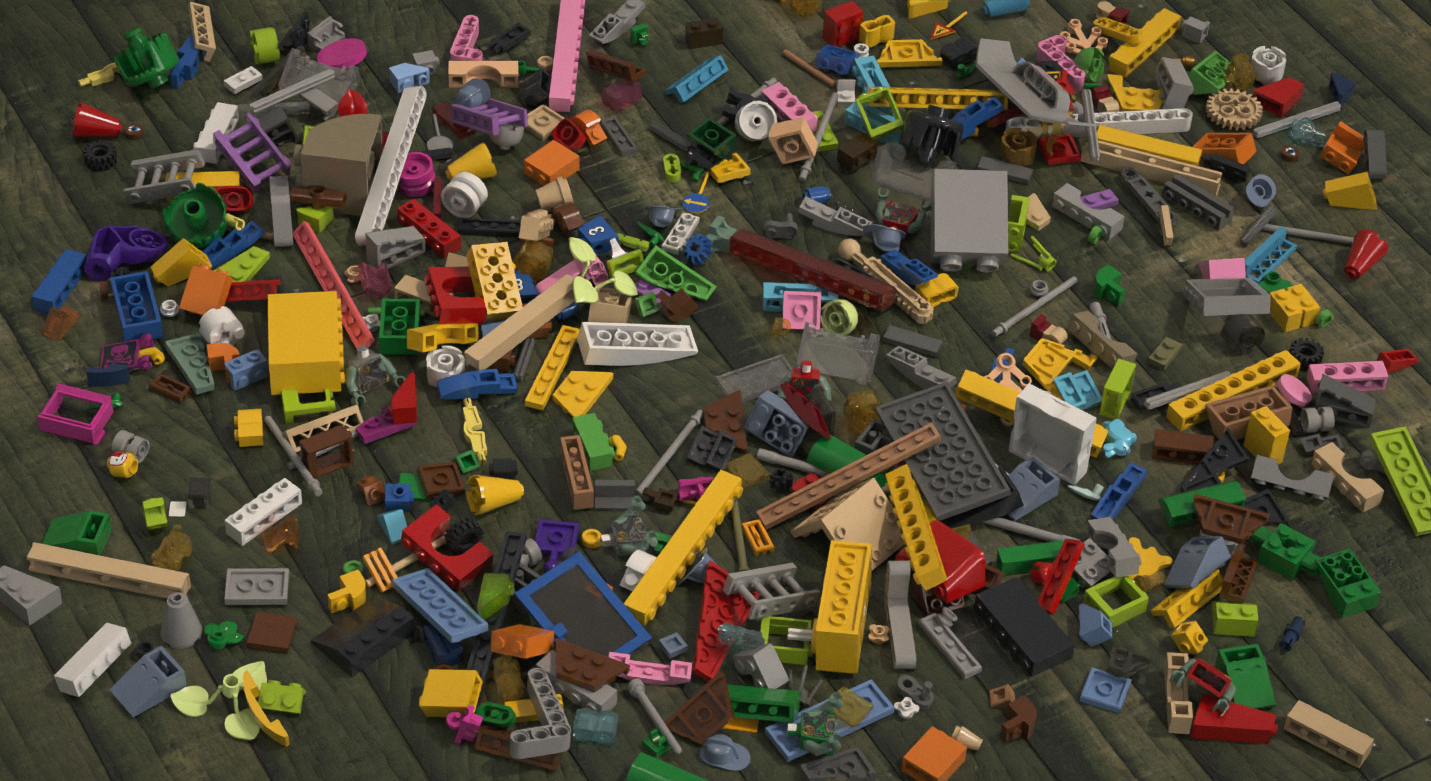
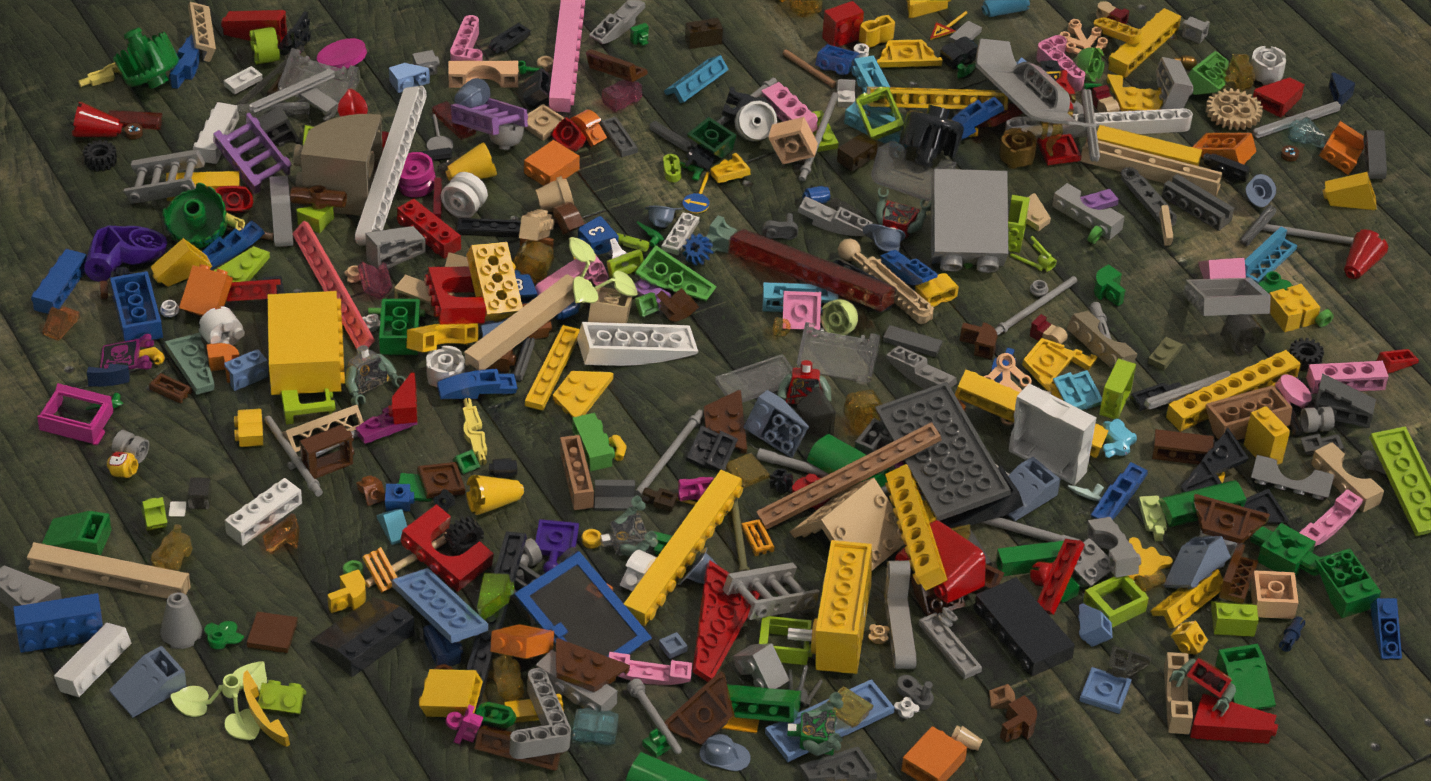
black plate [133,641,154,660] -> none
light grey plate [224,568,289,605] -> none
light grey hinge [307,16,345,52] -> none
clear light blue rock [718,623,765,652] -> none
dark red slope [780,381,831,440] -> none
dark grey tile [977,156,1033,185] -> none
tan brick [1284,700,1374,768] -> none
none -> blue brick [13,593,103,652]
none -> clear red tile [108,110,163,129]
none -> red slope [221,10,287,46]
none -> light grey tile [949,21,982,43]
none -> reddish brown brick [960,322,997,360]
none -> yellowish green hinge [1138,496,1167,542]
none -> light nougat brick [1250,571,1298,619]
none -> bright pink slope [1299,489,1363,546]
none -> blue slope [1371,598,1402,659]

